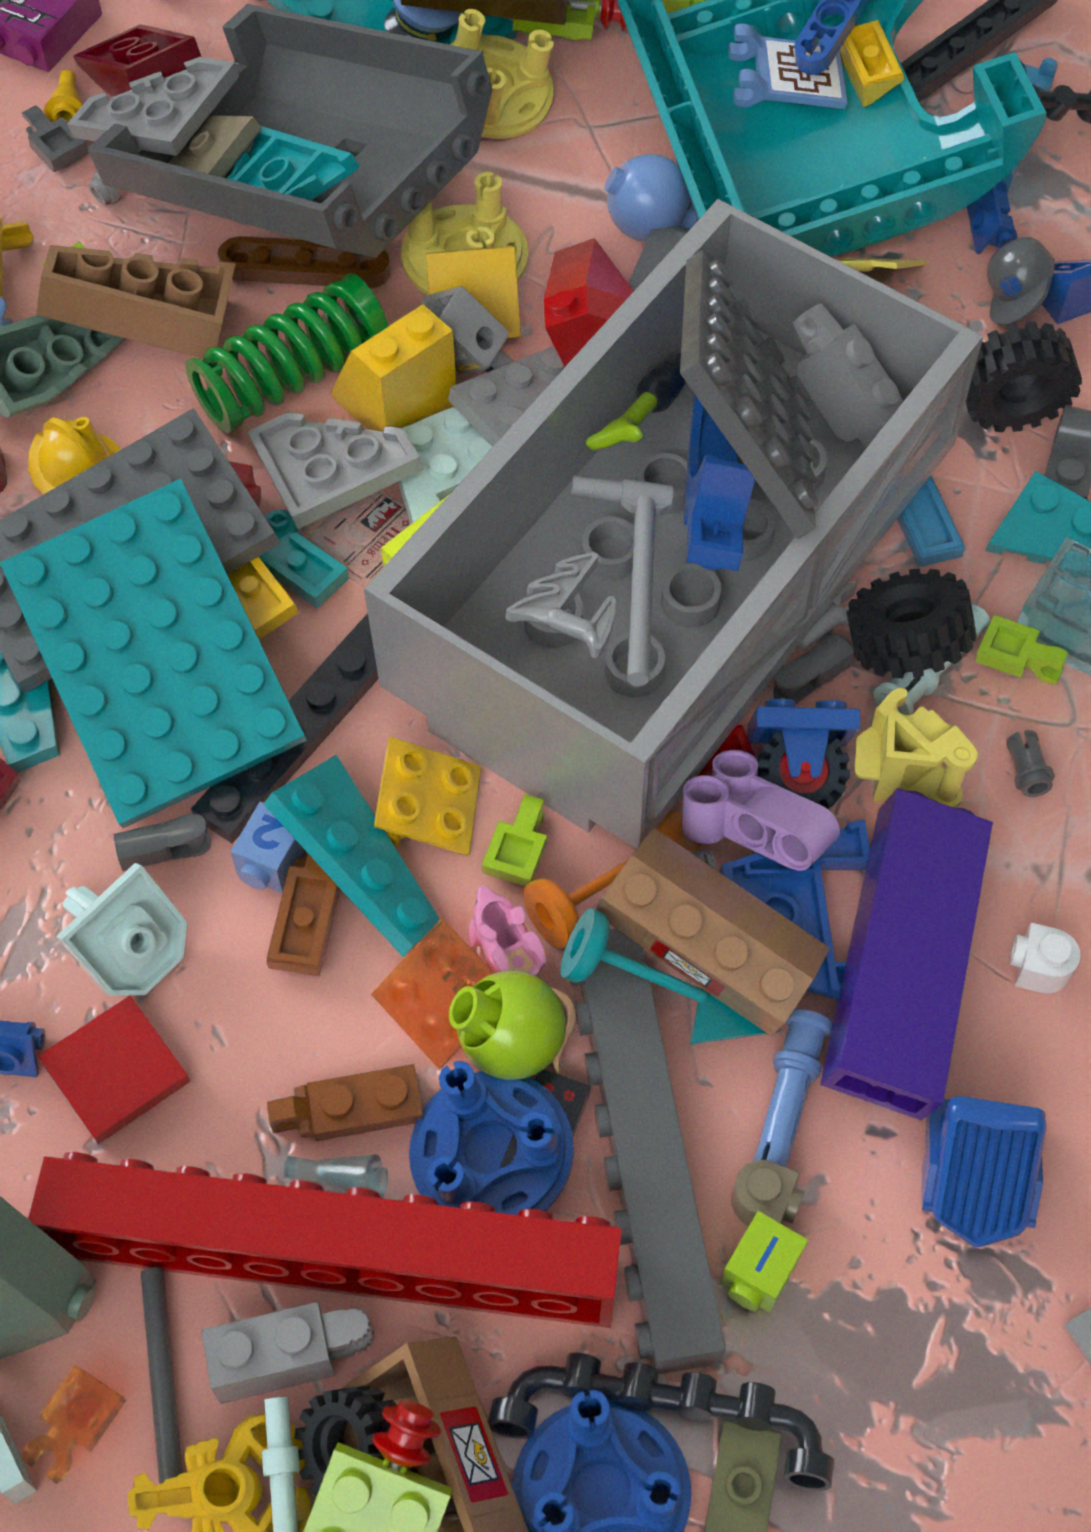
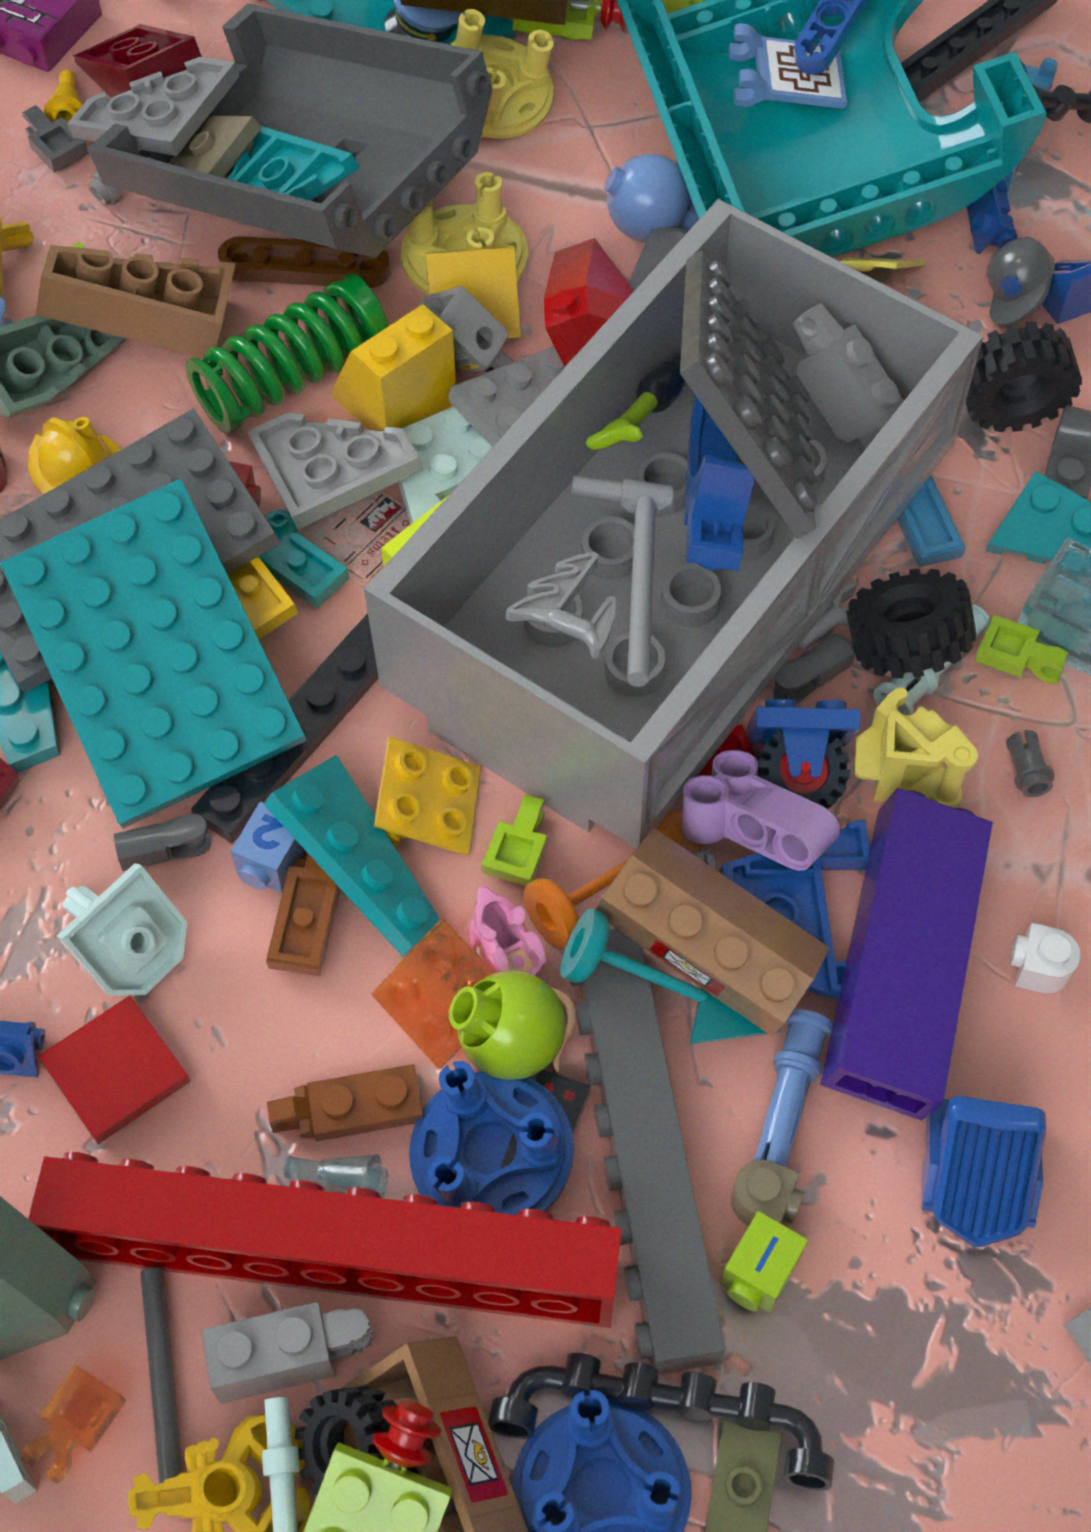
yellow slope [840,20,904,107] -> none

